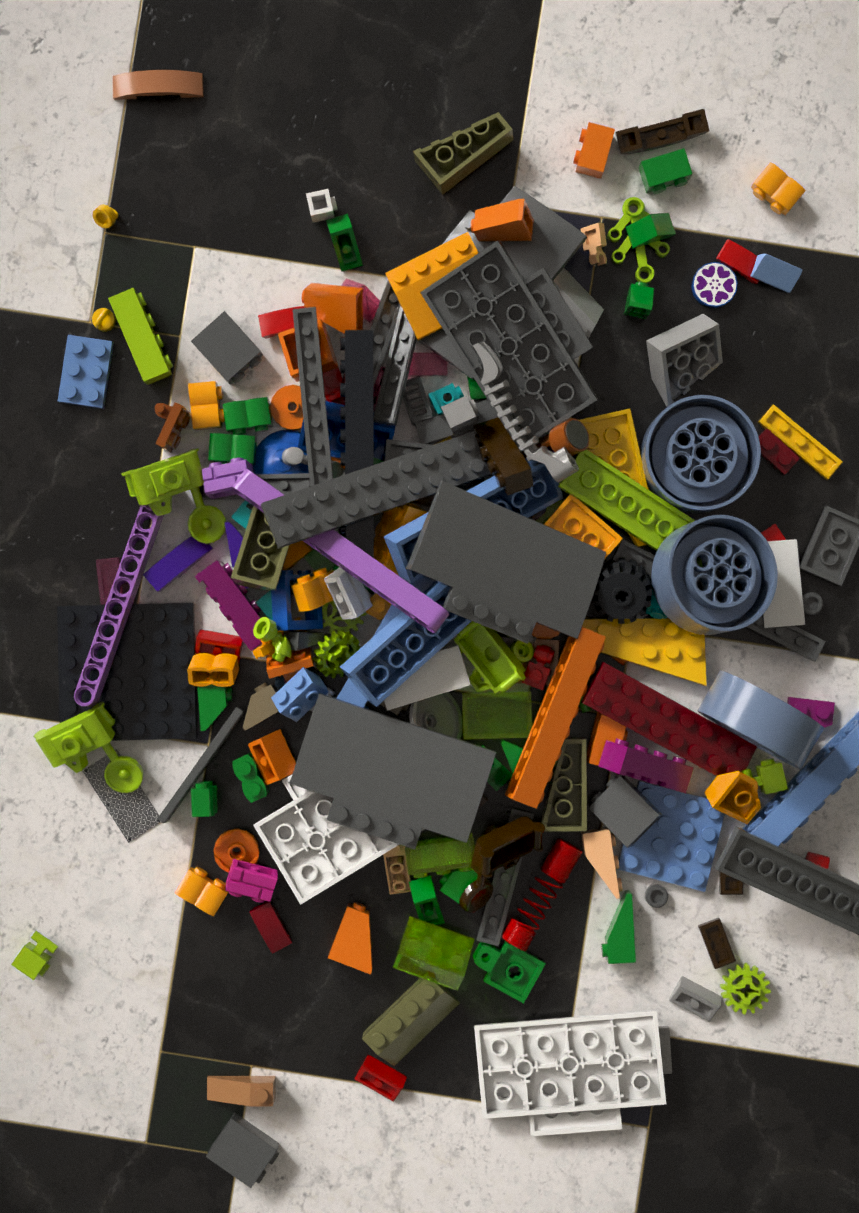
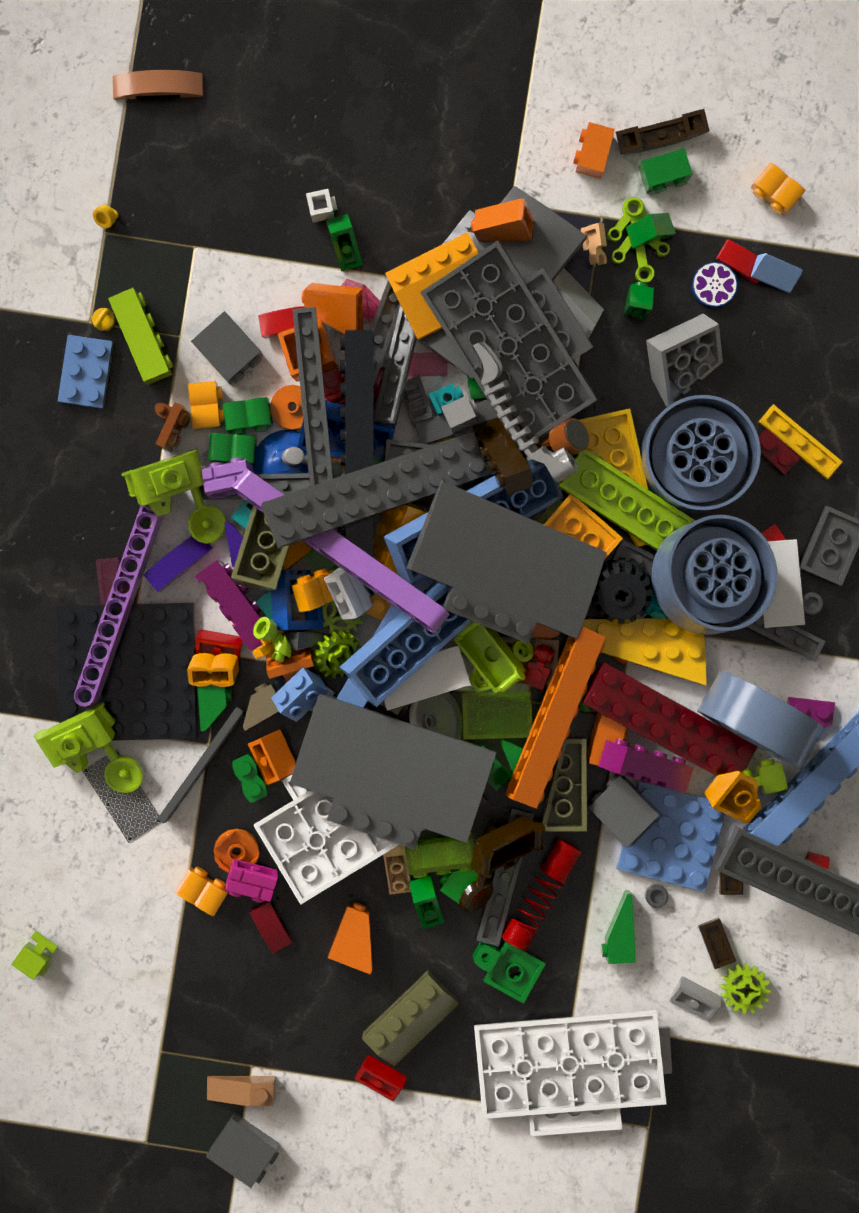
green brick [191,781,218,817] -> none
clear neon green brick [392,916,474,991] -> none
olive wedge [413,112,513,195] -> none
light nougat slope [581,828,623,899] -> none

